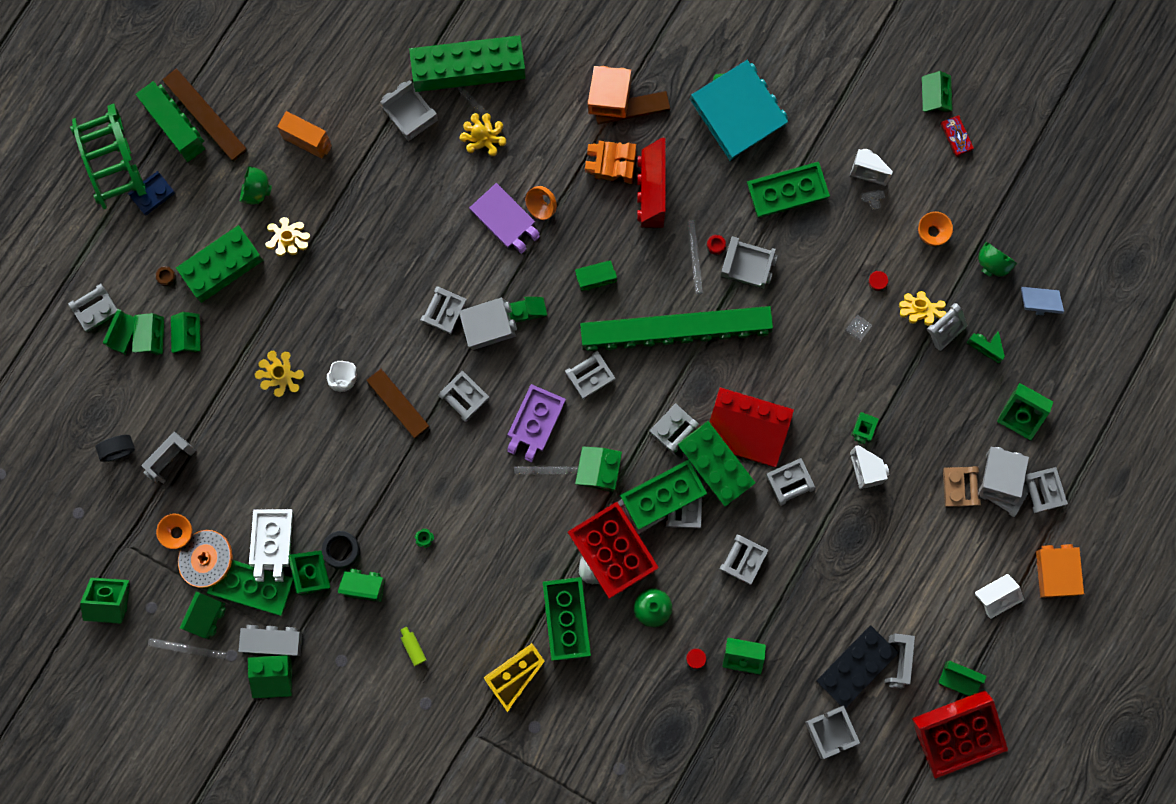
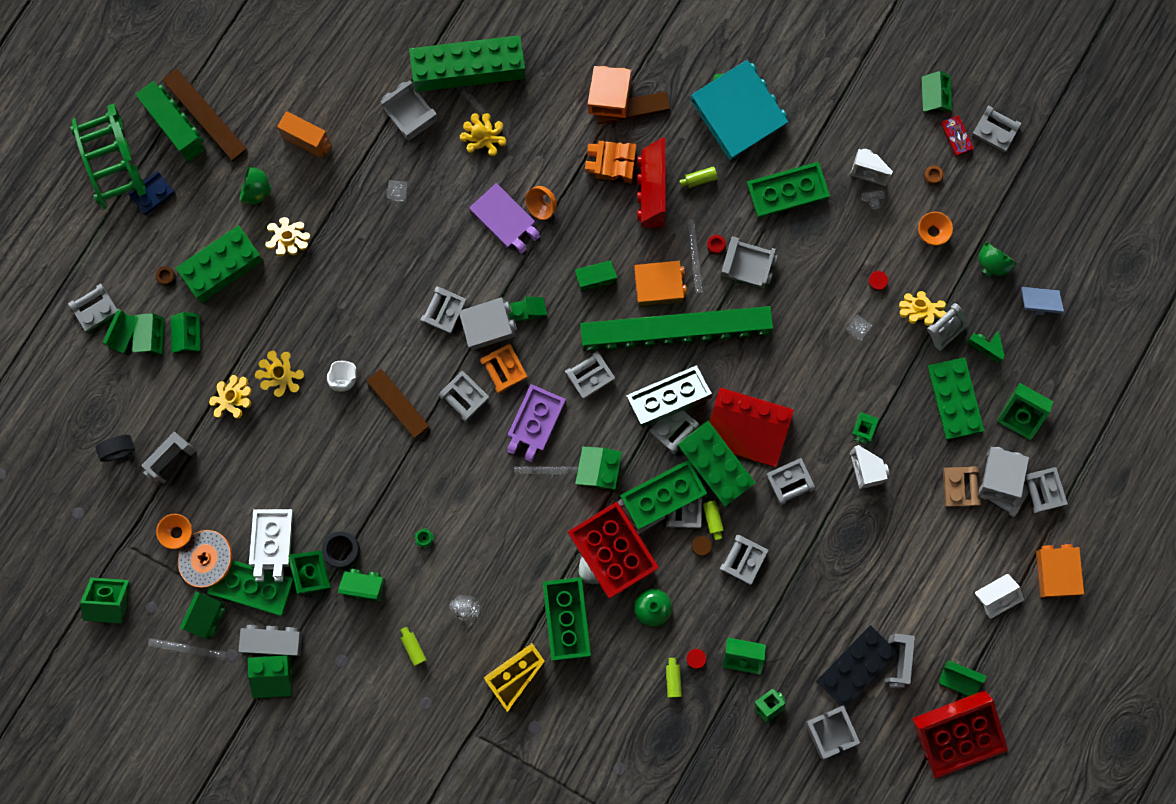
none -> yellow animal [209,375,252,419]
none -> clear tile [387,180,408,202]
none -> clear head [450,594,480,621]
none -> orange plate [480,344,528,394]
none -> plate [627,365,713,428]
none -> orange brick [634,261,687,306]
none -> lime cylinder [666,658,682,697]
none -> lime cylinder [679,166,718,188]
none -> reddish brown tile [692,536,712,556]
none -> lime cylinder [703,501,724,540]
none -> green brick [754,689,786,724]
none -> dark orange tile [924,165,943,185]
none -> green plate [927,358,984,440]
none -> light grey plate [972,105,1021,153]

